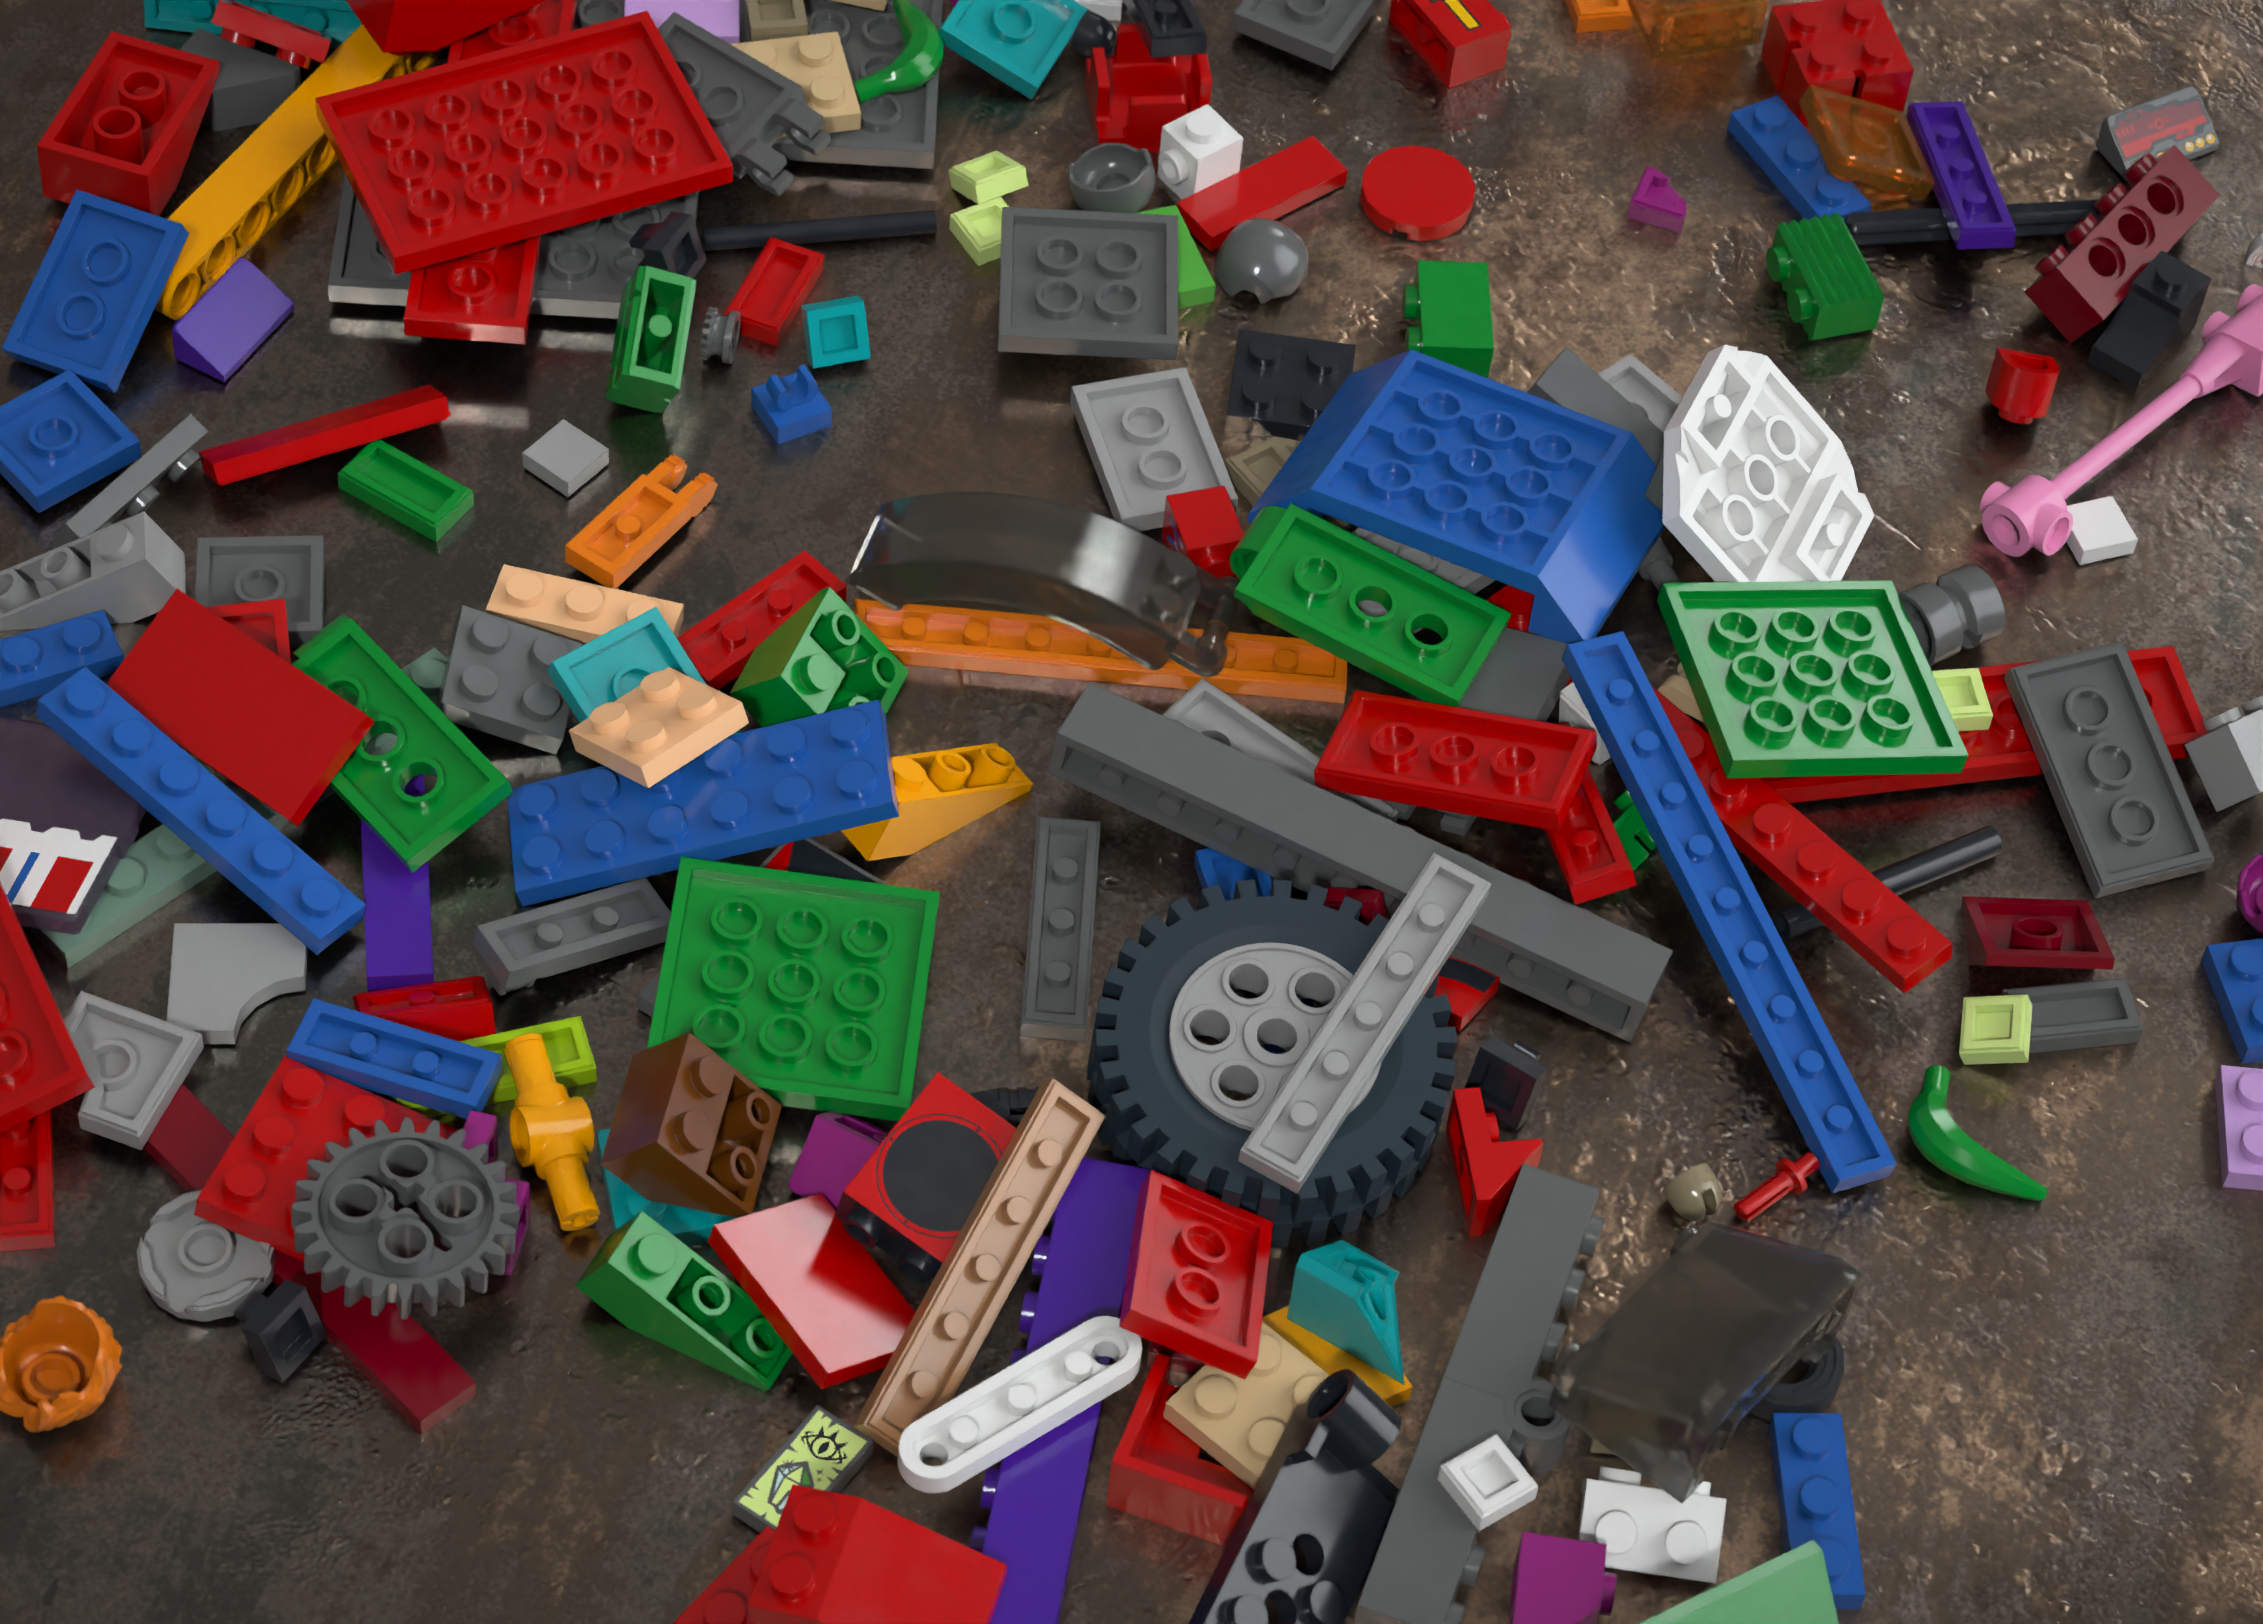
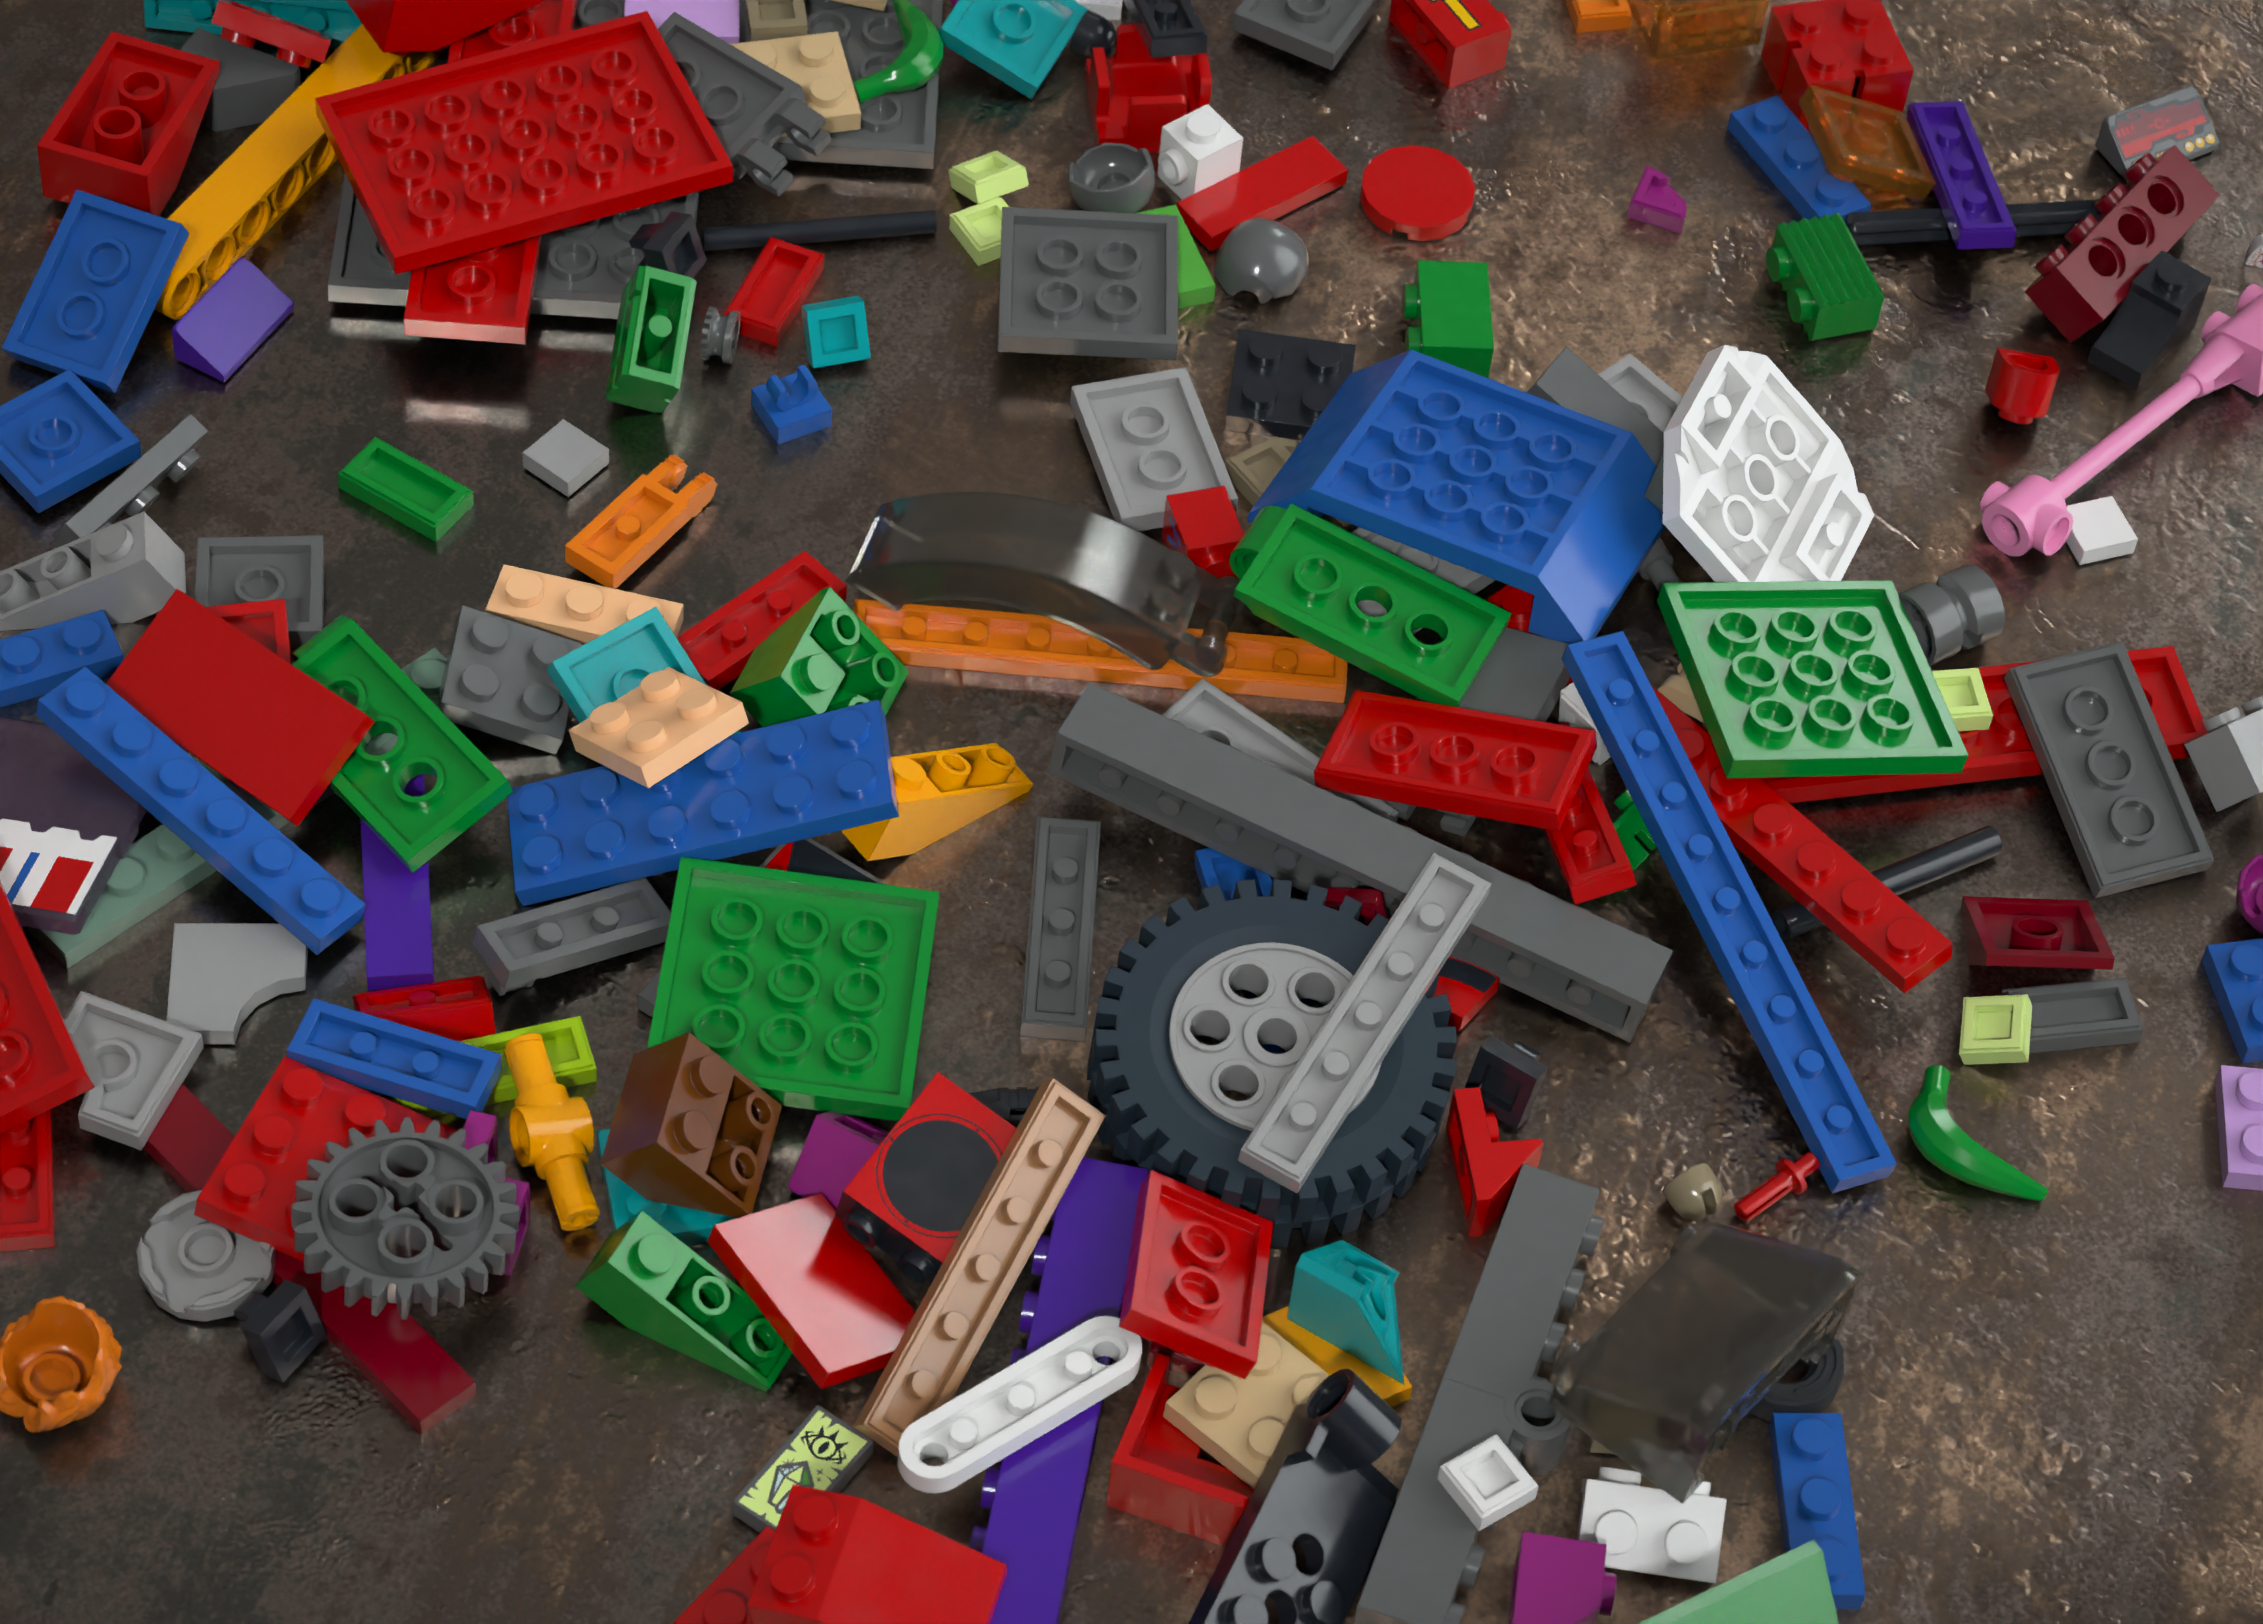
red tile [198,385,451,486] -> none

